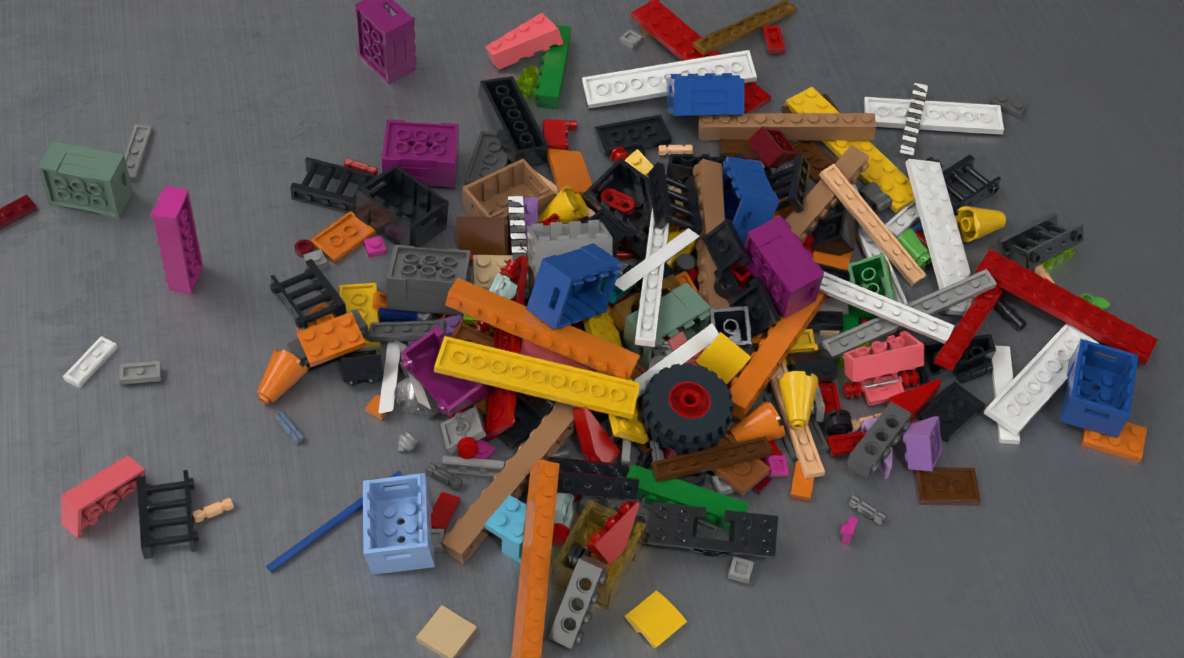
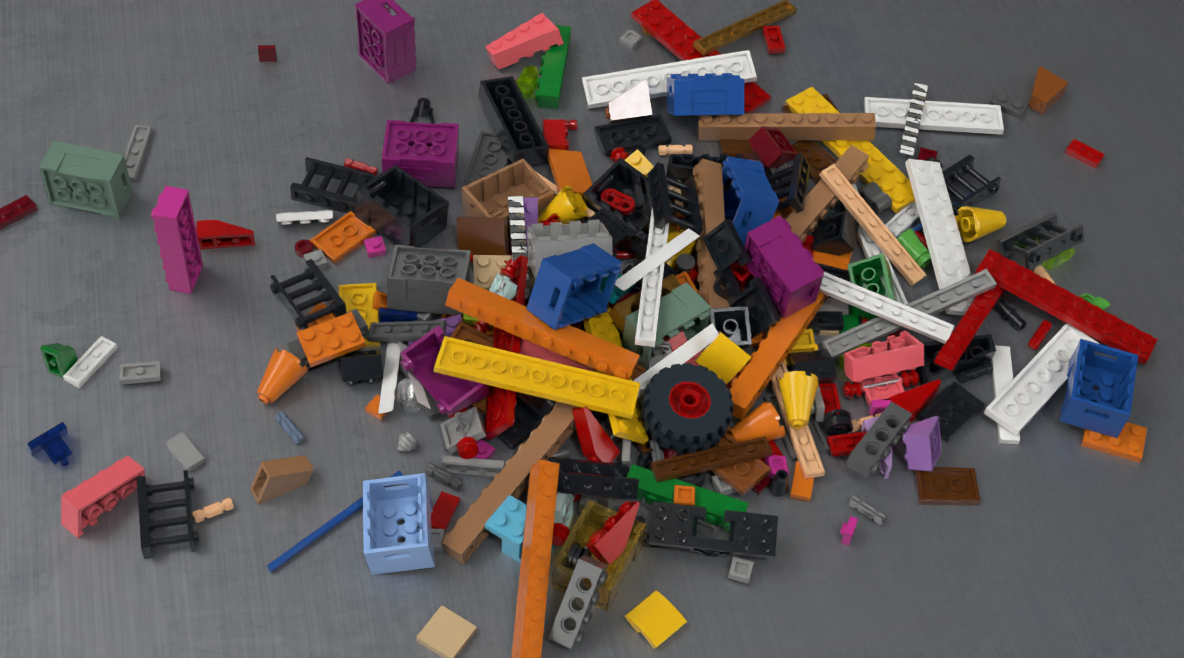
none -> clear blue piece [27,422,73,466]
none -> green slope [40,343,78,378]
none -> light grey tile [165,432,205,472]
none -> red slope [197,219,256,250]
none -> medium nougat slope [250,455,314,504]
none -> dark red tile [258,45,277,62]
none -> white plate [276,210,333,225]
none -> black plant [410,98,435,124]
none -> slope [605,80,652,123]
none -> orange tile [673,485,695,506]
none -> black cone [769,470,789,497]
none -> dark pink plate [868,399,891,416]
none -> dark red tile [917,147,938,160]
none -> dark orange slope [1028,66,1069,115]
none -> red axle [1028,320,1052,350]
none -> red plate [1065,139,1105,169]

